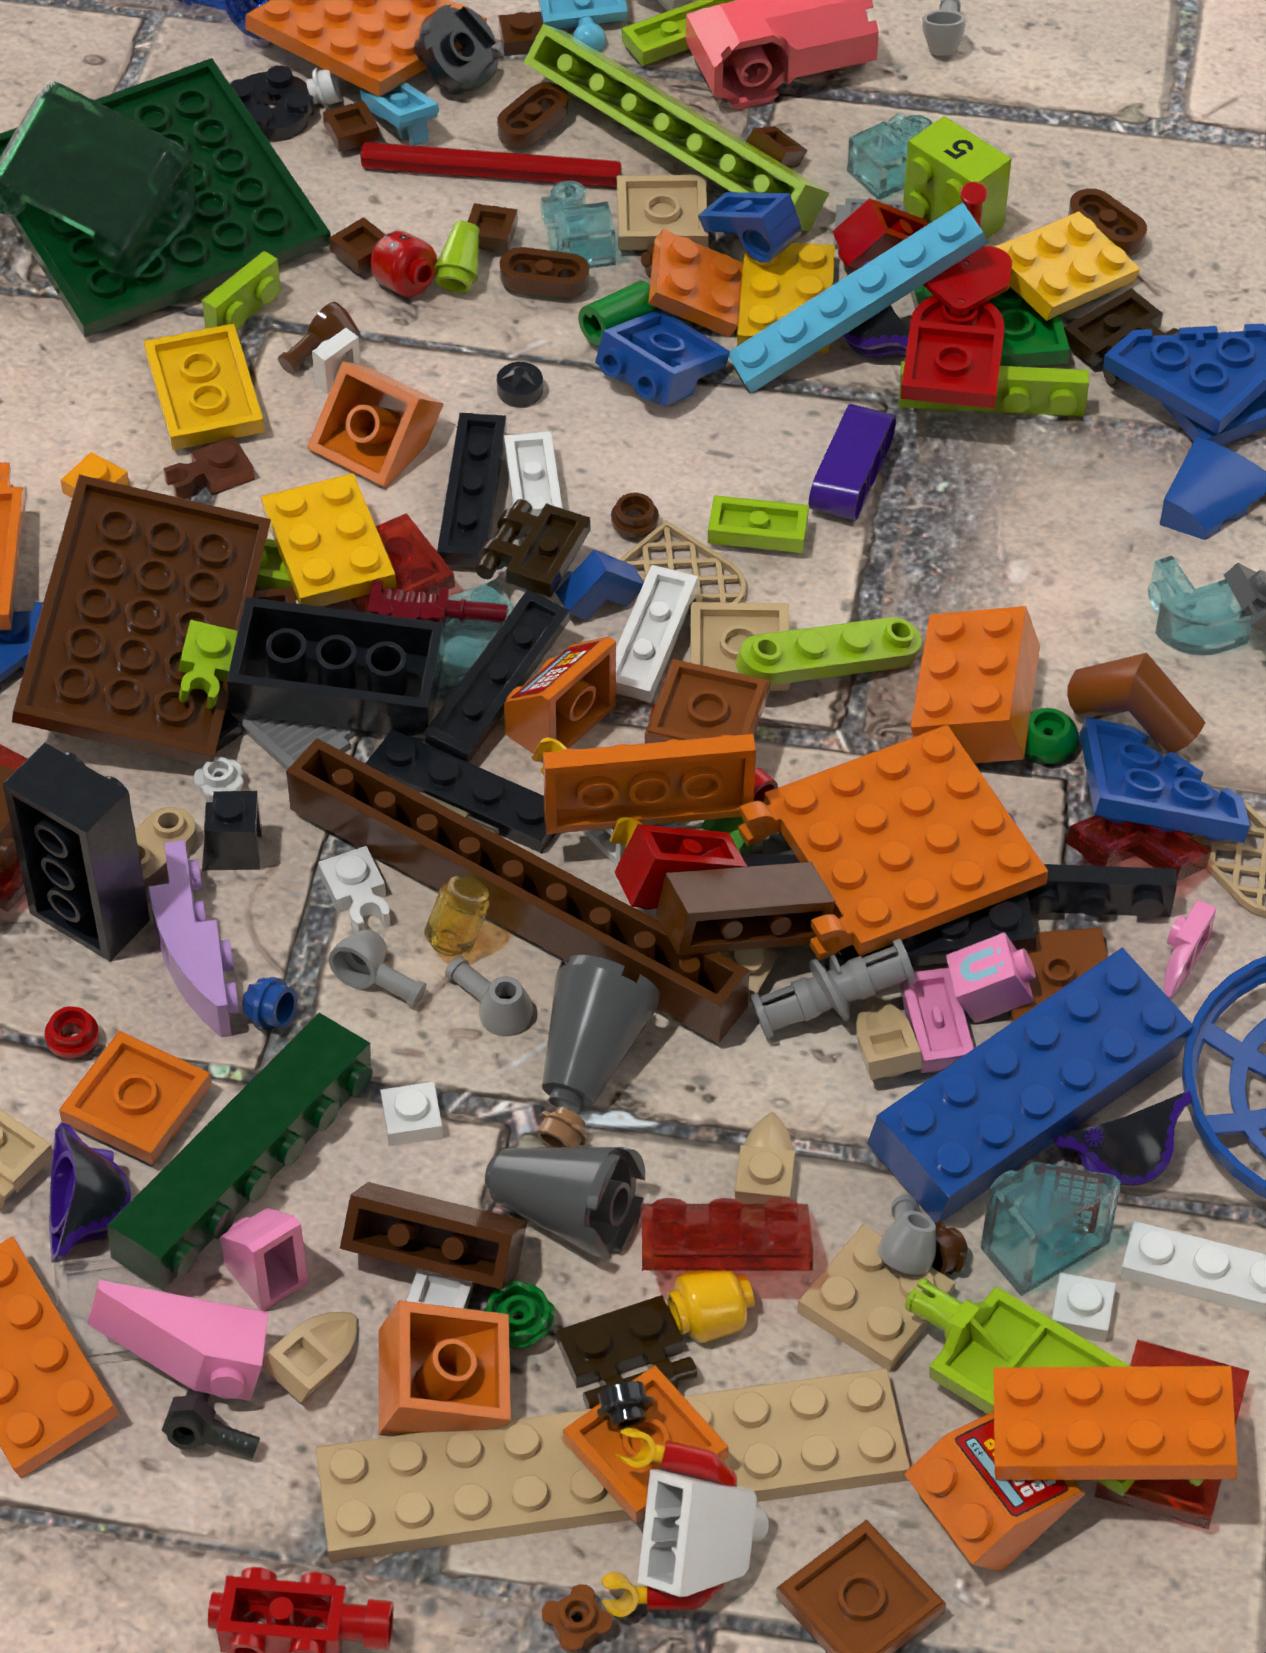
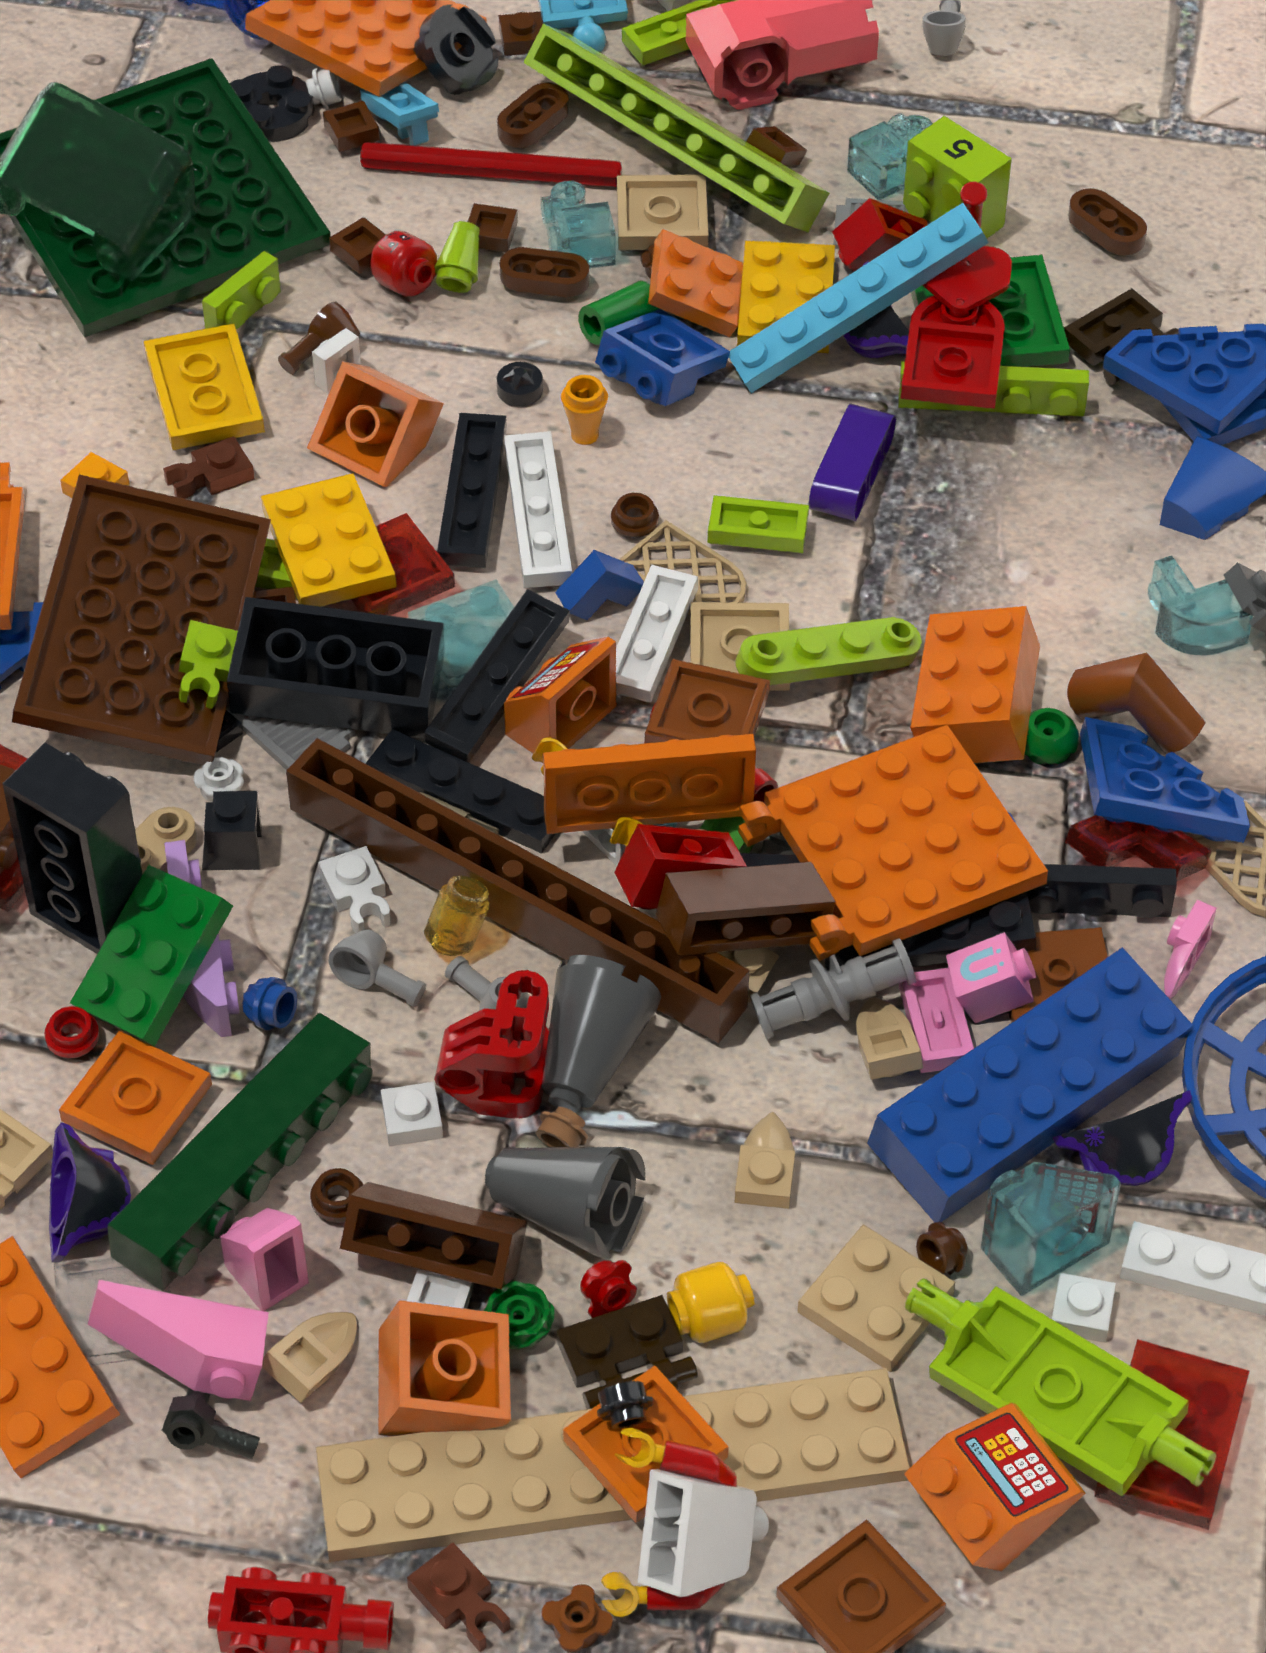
dark red piece [367,580,509,628] -> none
dark brown plate [475,499,591,597] -> none
clear red plate [642,1198,813,1271] -> none
blue plate [698,192,802,263] -> none
light grey bar [878,1195,936,1275] -> none
orange plate [994,1366,1238,1480] -> none
yellow plate [995,211,1141,321] -> none
none -> green plate [70,864,233,1047]
none -> reddish brown plate [310,1168,364,1222]
none -> copper plate [407,1542,510,1652]
none -> red piece [434,970,549,1119]
none -> light orange cone [561,375,608,445]
none -> red plate [580,1260,637,1318]

